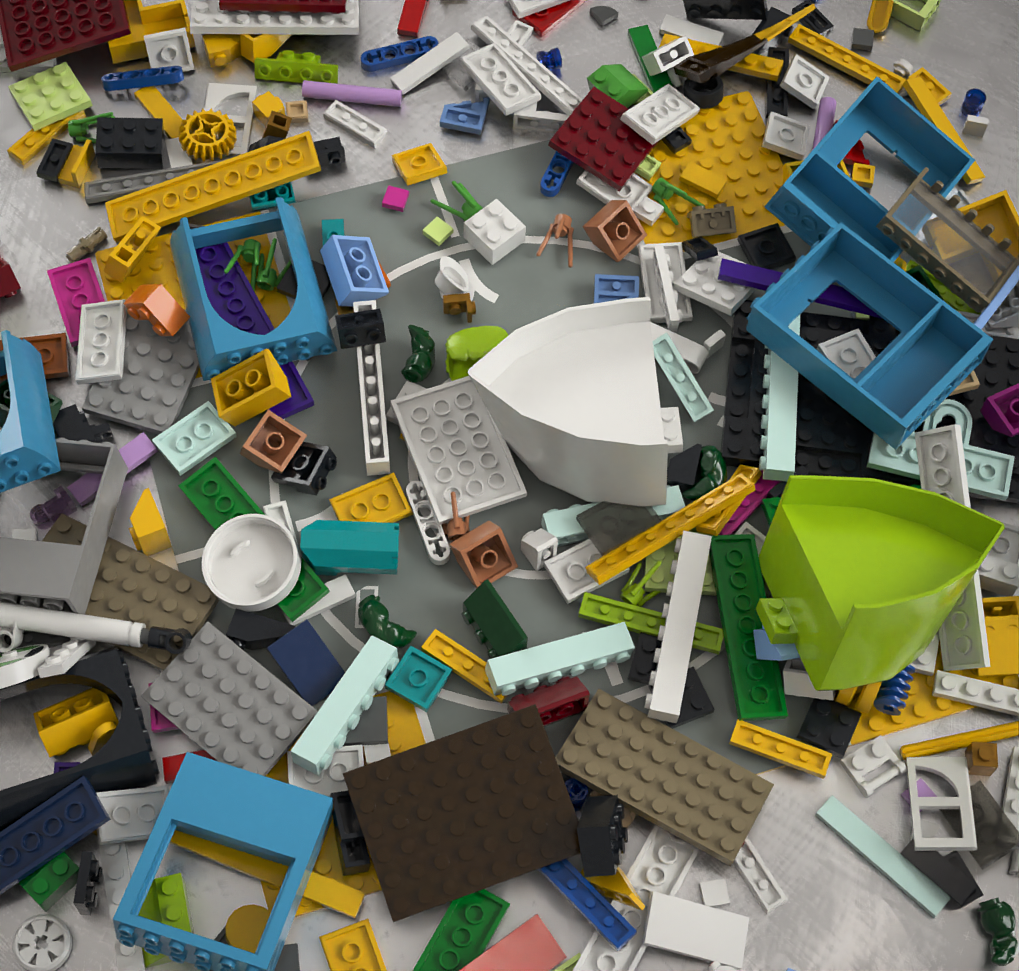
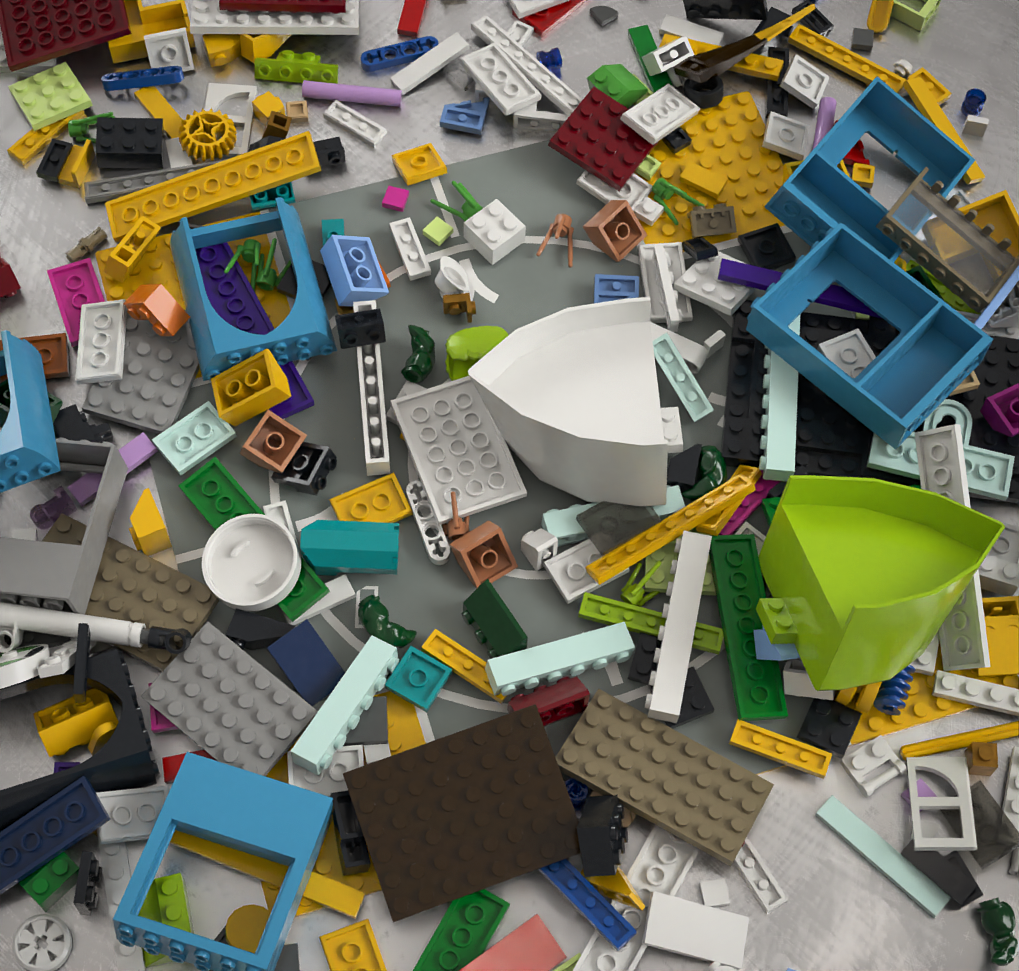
blue beam [540,151,574,197] -> none
none -> black tile [73,623,91,703]
none -> white plate [389,217,431,281]

